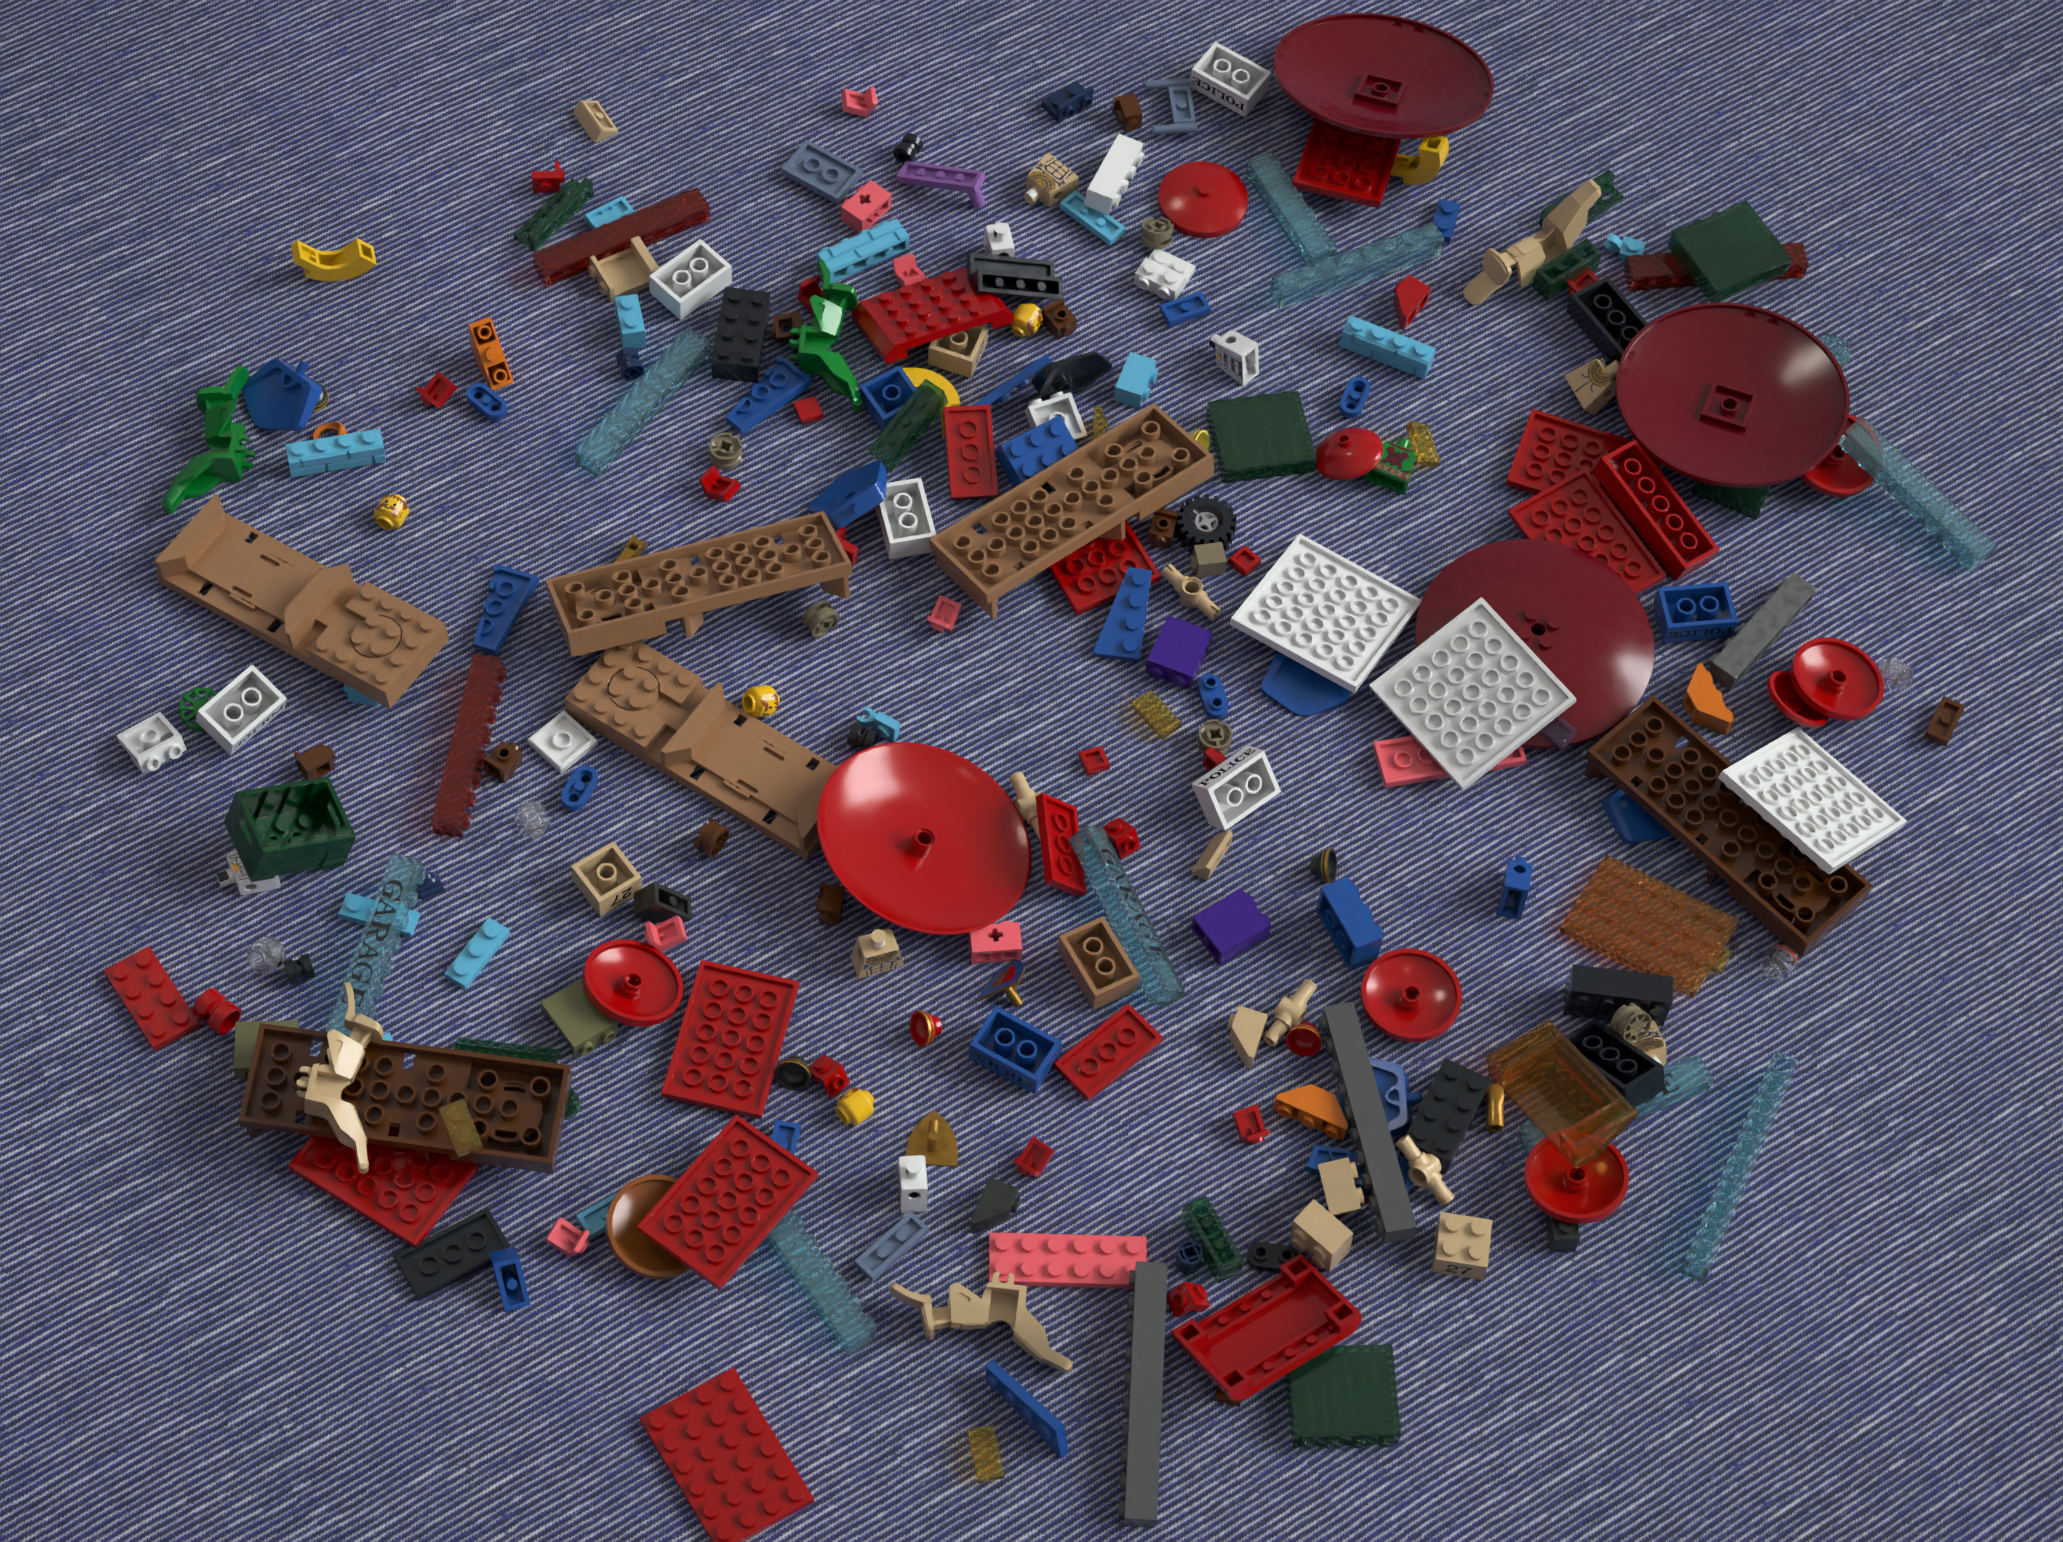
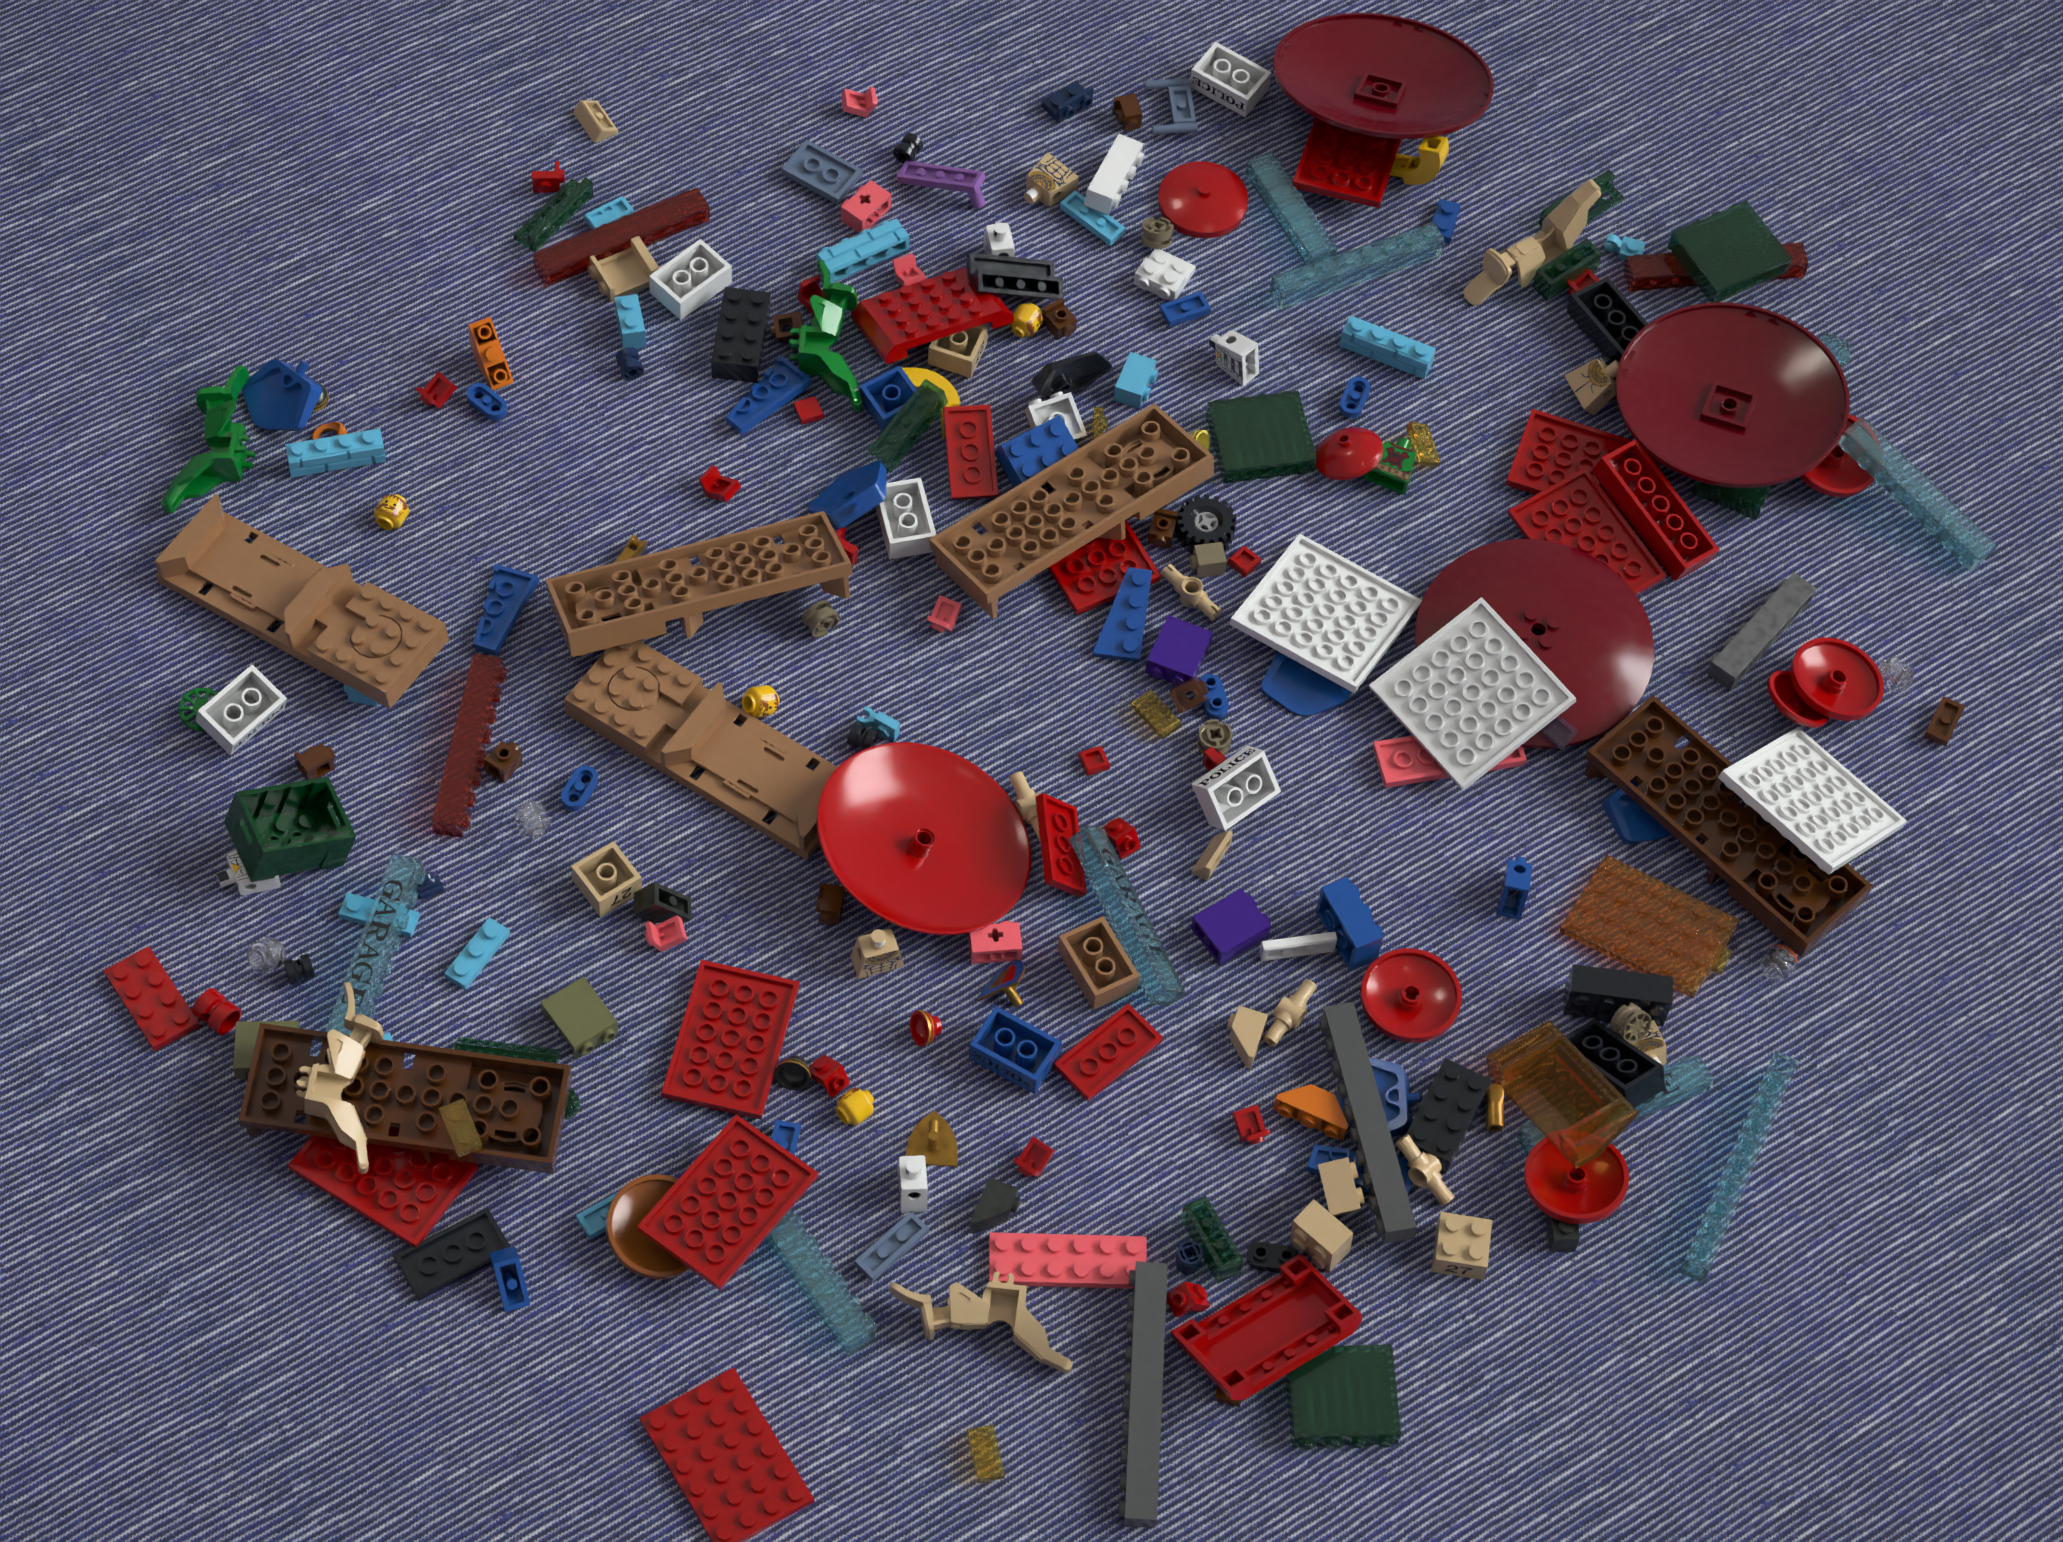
white plate [116,712,187,774] -> none
yellow arch [291,238,377,281] -> none
white tile [527,710,598,774] -> none
coral bracket [544,1217,590,1258] -> none
clear light blue brick [574,328,711,478] -> none
red dish [582,939,683,1027] -> none
reddish brown wheel [693,818,730,858] -> none
dark tan wheel [709,432,742,470] -> none
blue wing [974,354,1051,410] -> none
blue wing [985,1359,1069,1459] -> none
red piece [1286,1022,1322,1057] -> none
pearl dark grey piece [1310,848,1338,883] -> none
red slope [1393,274,1431,330] -> none
blue brick [1653,582,1738,643] -> none
orange slope [1682,663,1734,735] -> none
none -> reddish brown brick [1169,676,1209,714]
none -> white tile [1259,932,1337,961]

